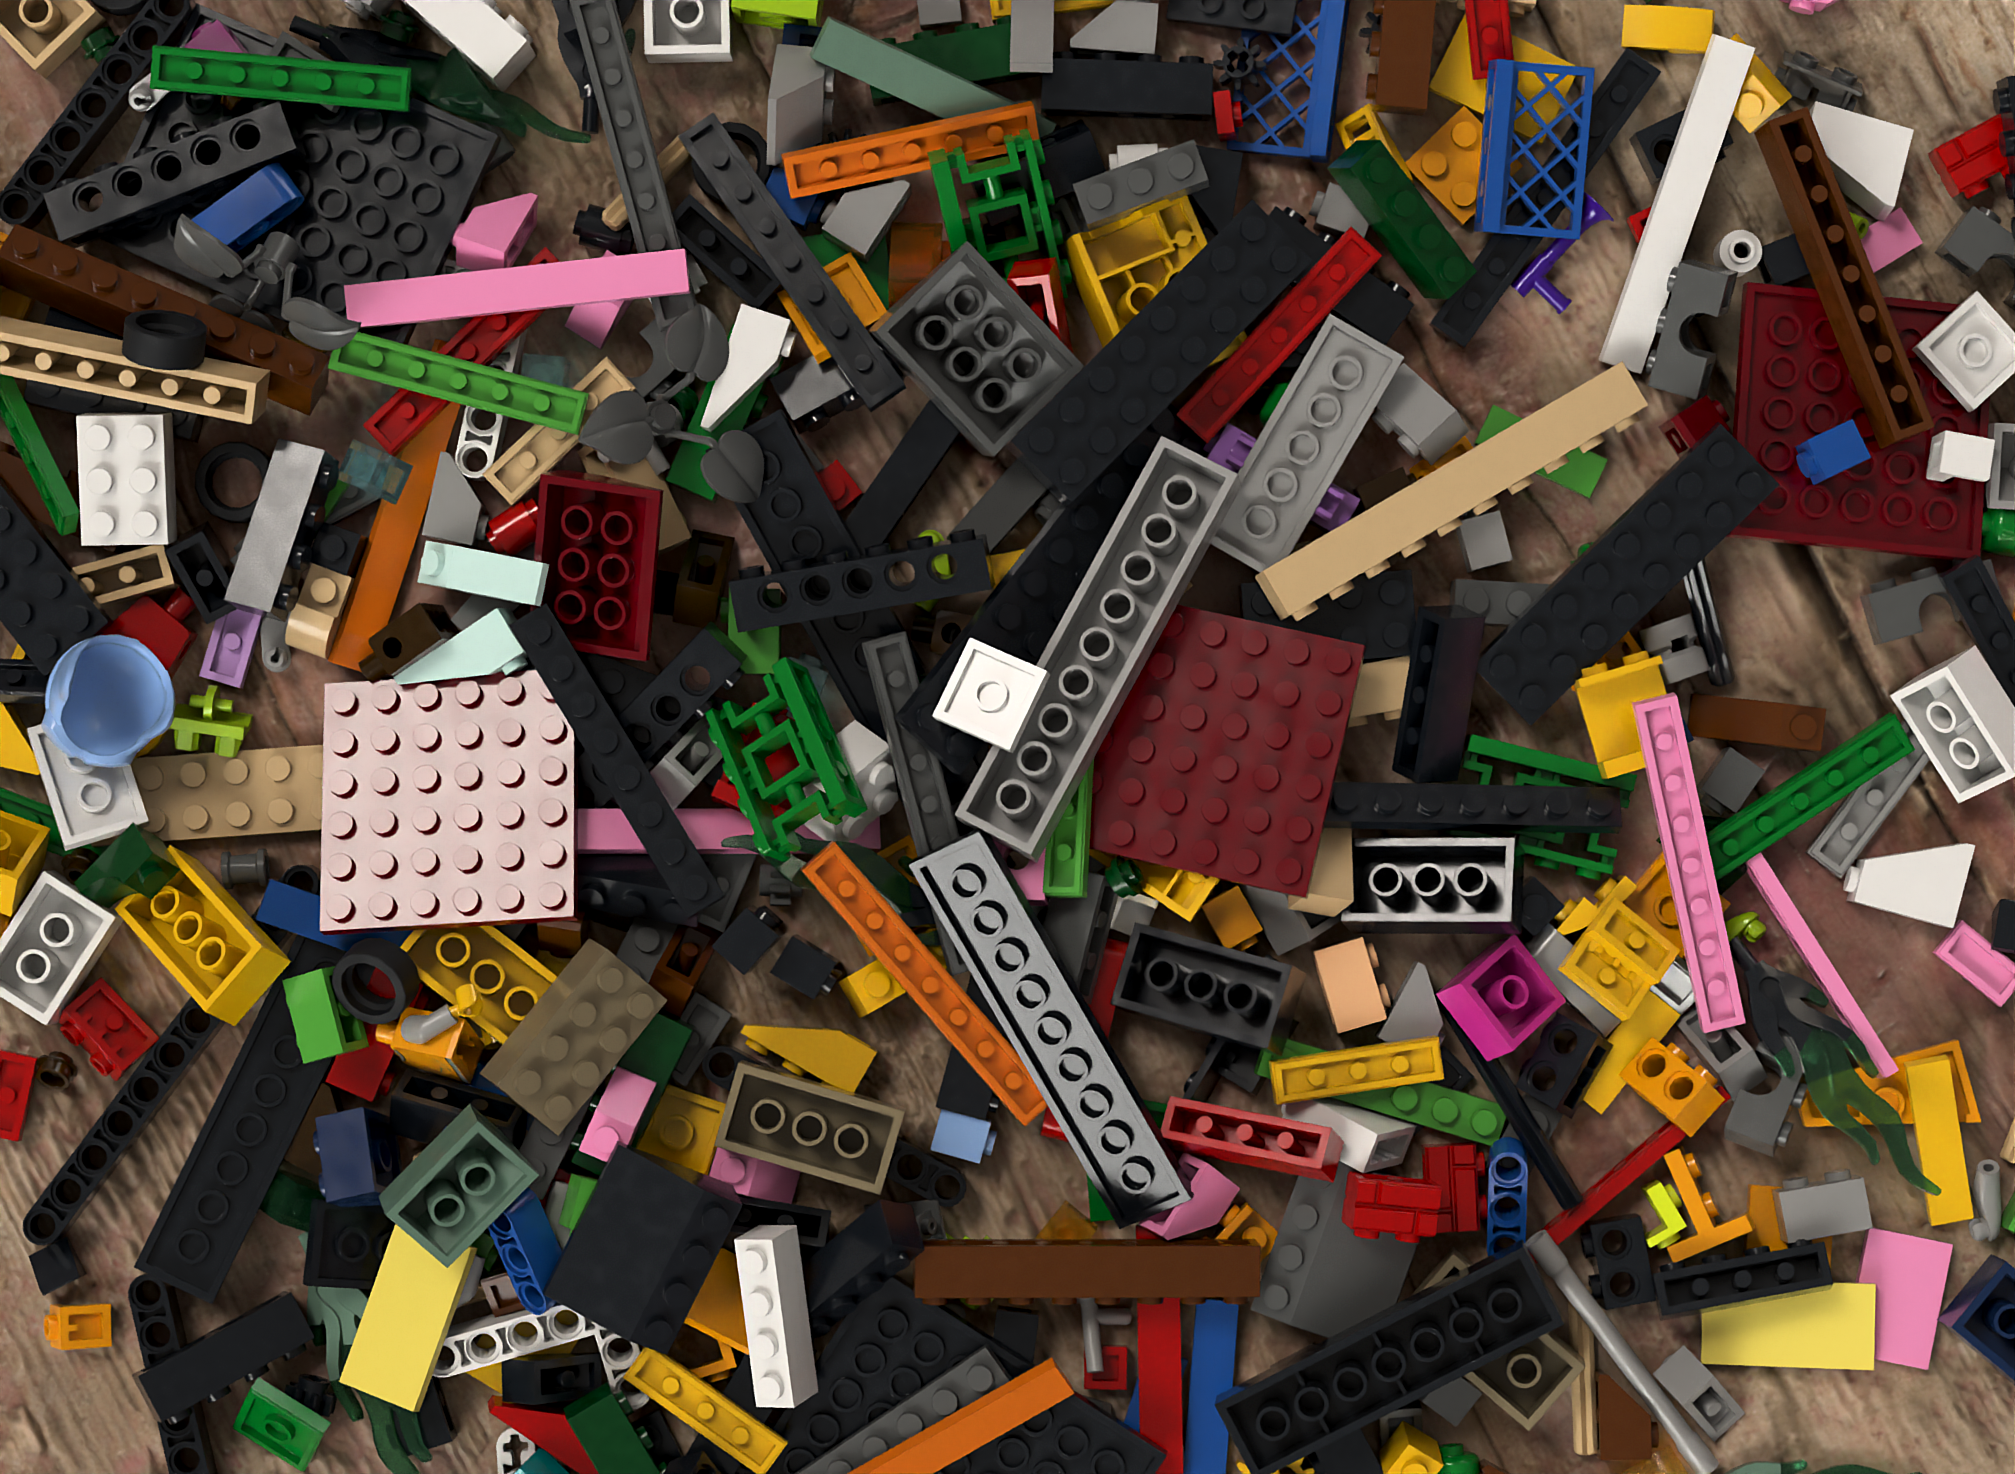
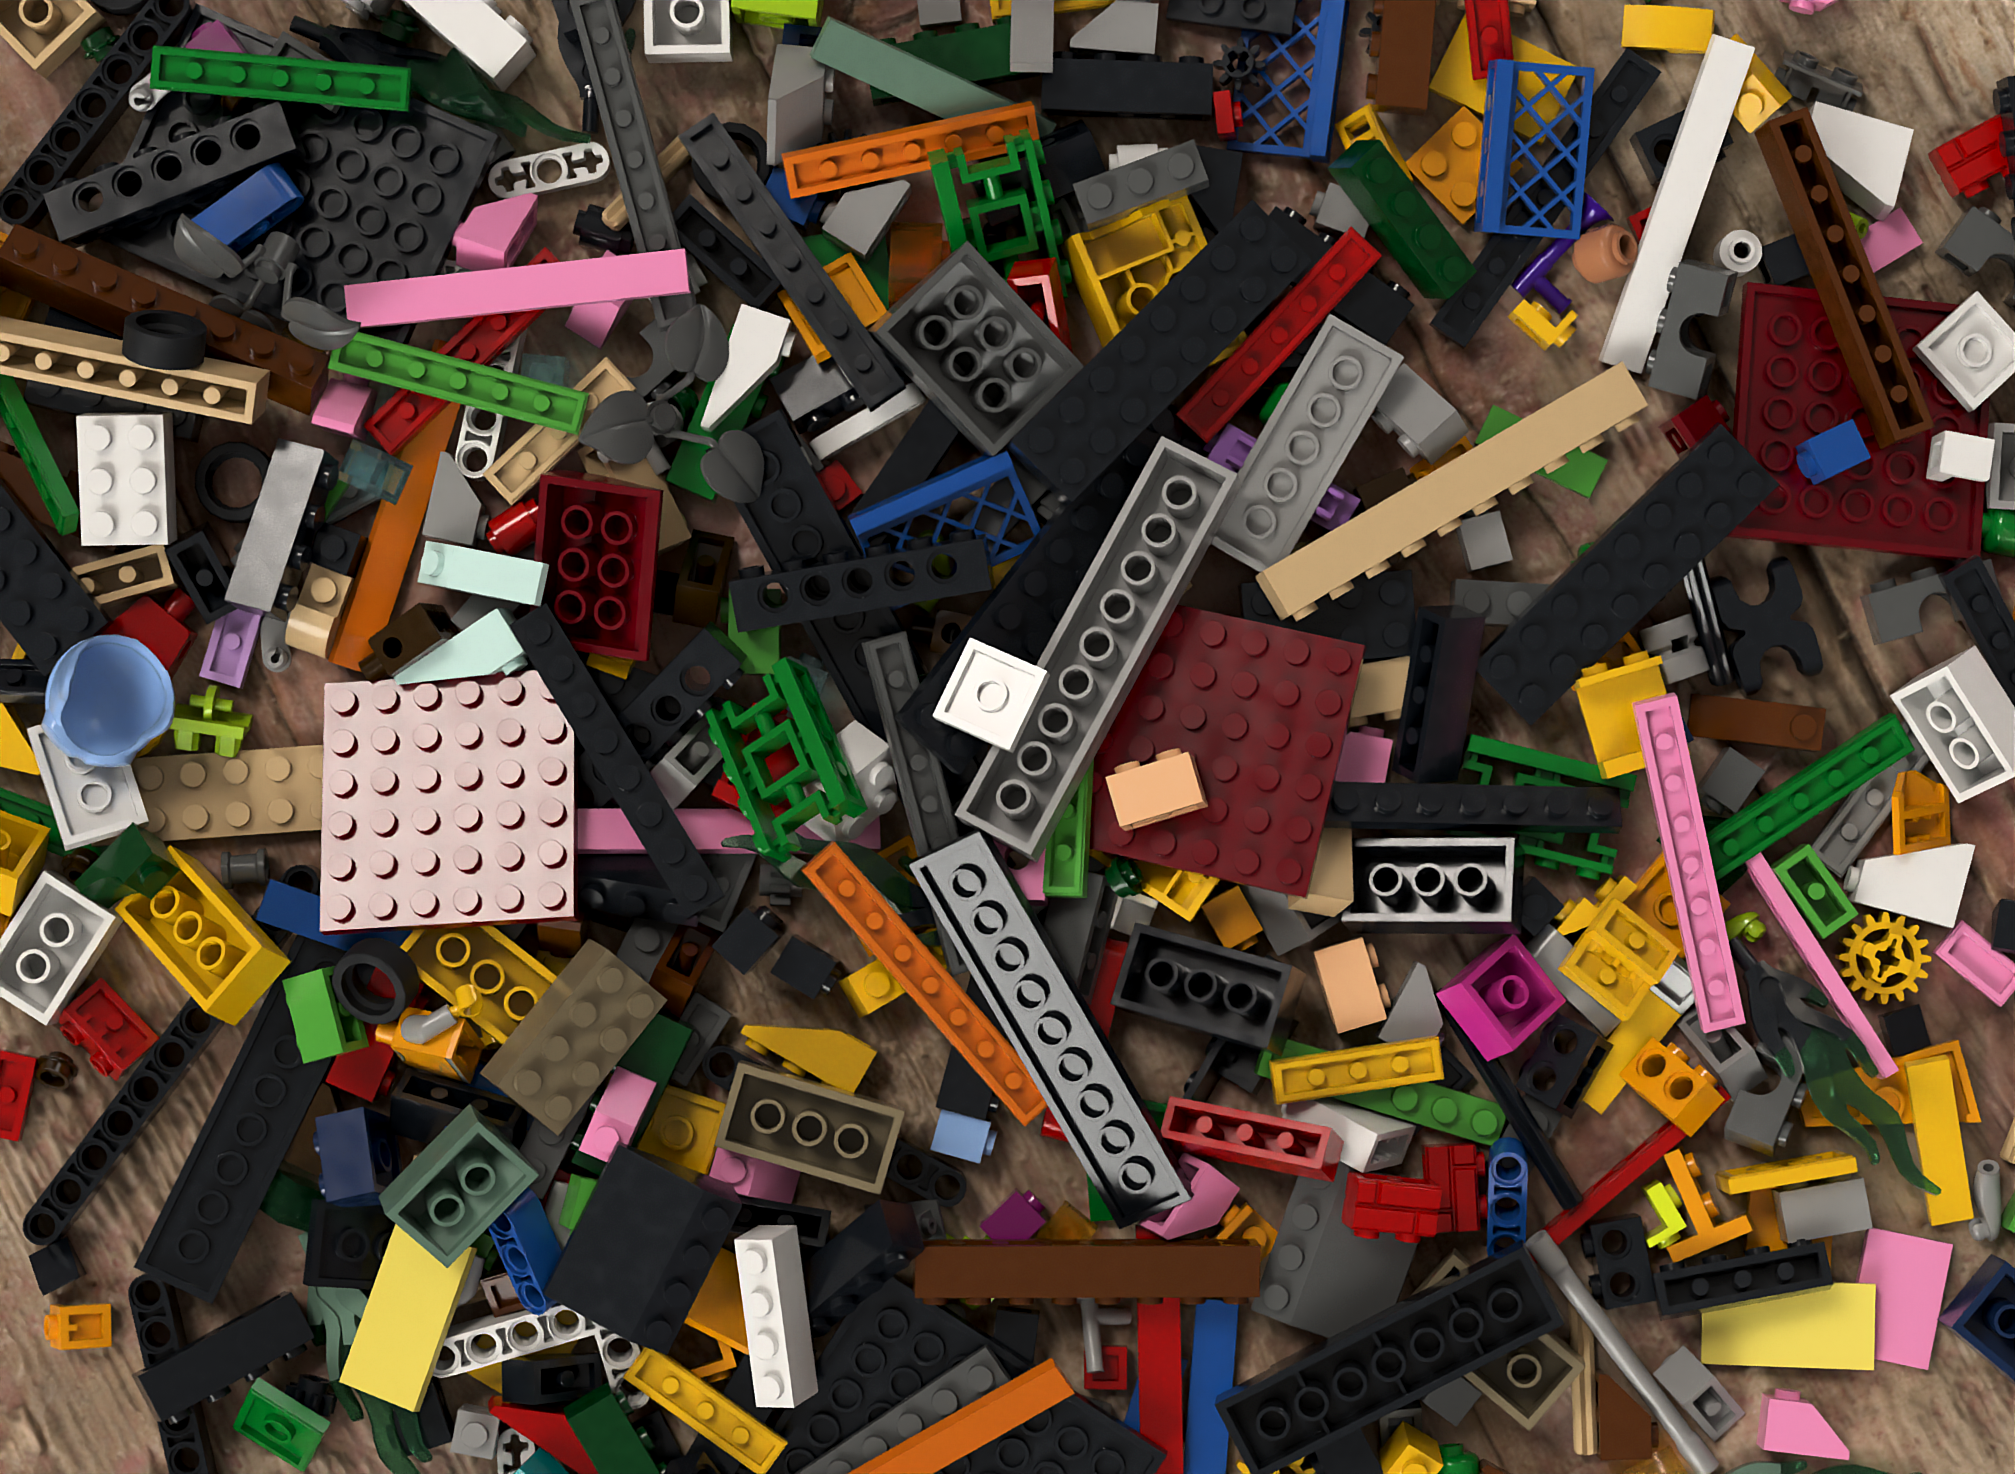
none -> bright pink slope [311,373,378,441]
none -> light grey brick [450,1403,504,1460]
none -> white beam [488,142,611,200]
none -> yellow tile [586,653,637,679]
none -> white beam [809,382,926,462]
none -> blue fence [848,447,1041,611]
none -> magenta brick [979,1187,1046,1239]
none -> light nougat brick [1105,748,1208,831]
none -> bright pink slope [1335,725,1393,783]
none -> yellow bracket [1507,299,1578,351]
none -> nougat head [1572,223,1638,284]
none -> black piece [1710,555,1823,697]
none -> yellow tile [1714,1150,1858,1195]
none -> bright pink slope [1756,1388,1850,1460]
none -> bright green brick [1769,844,1859,939]
none -> yellow gear [1835,911,1931,1004]
none -> black slope [1877,1004,1931,1058]
none -> light orange slope [1892,770,1951,855]

